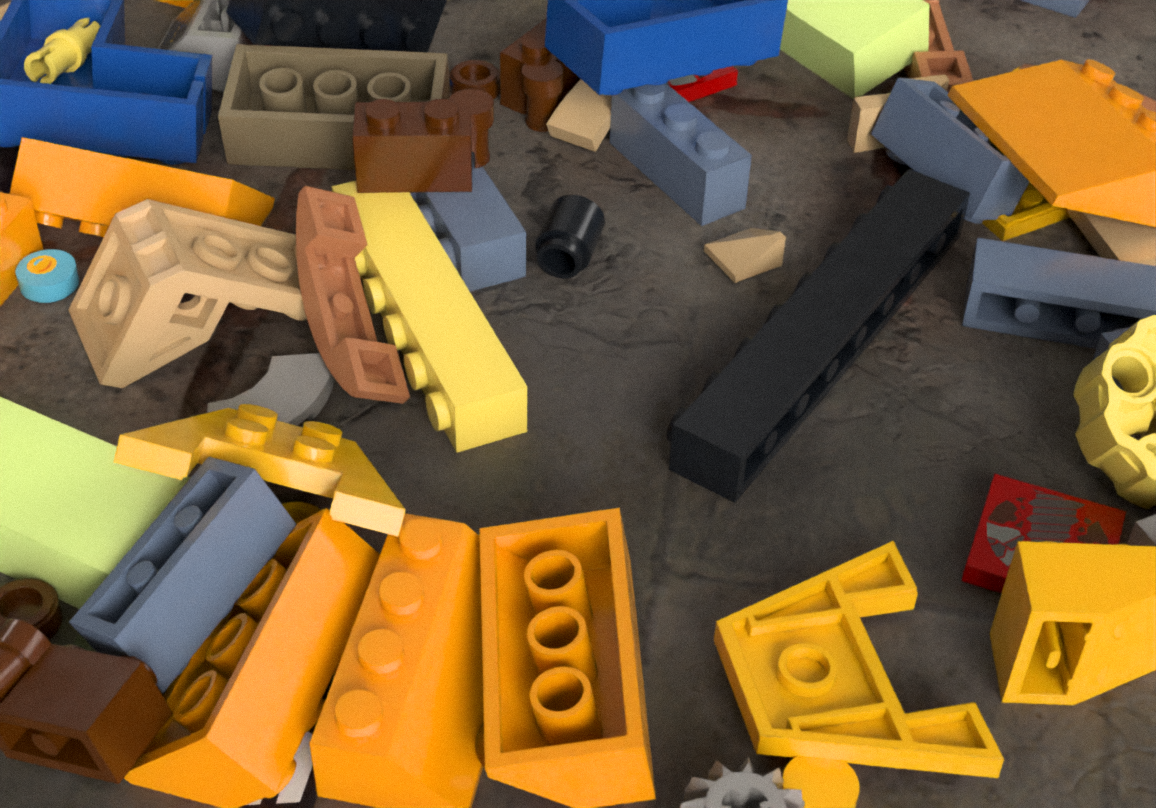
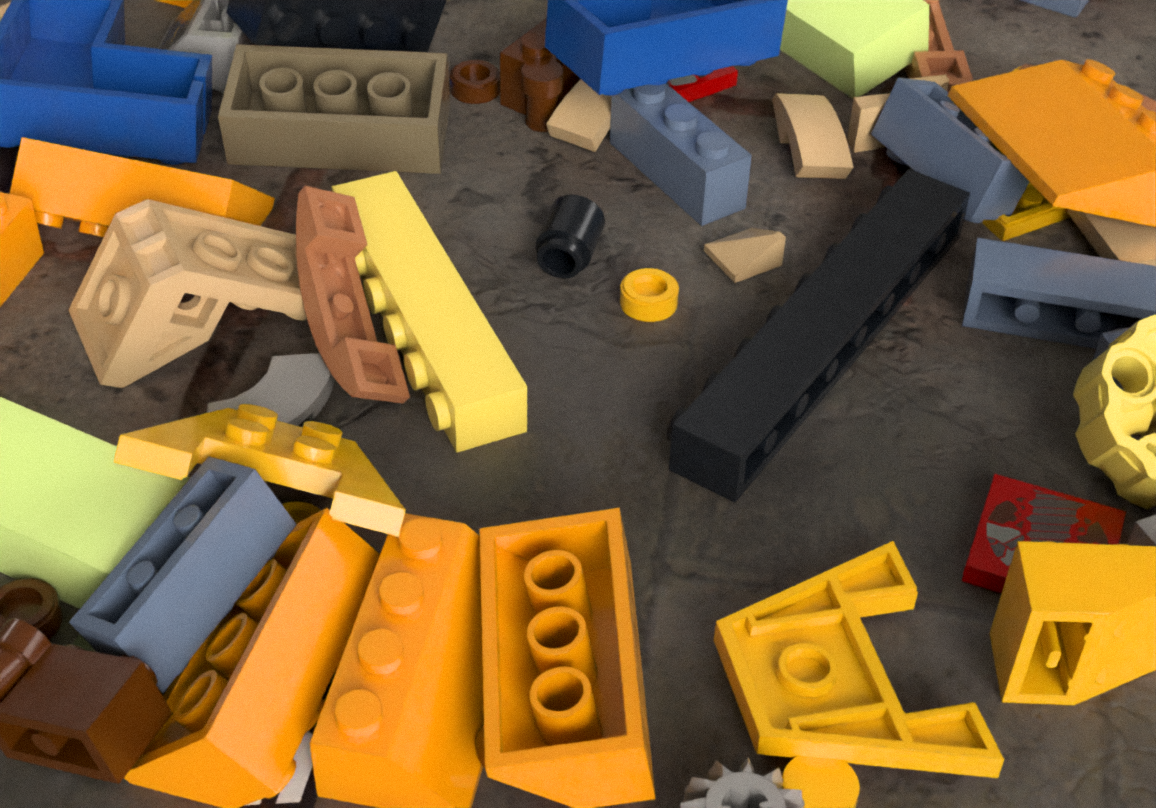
medium azure tile [15,249,79,303] -> none
light yellow pin [24,18,100,84] -> none
reddish brown hinge [353,89,494,193] -> none
sand blue brick [409,152,526,291] -> none
none -> yellow tile [620,268,679,322]
none -> tan slope [772,93,854,179]

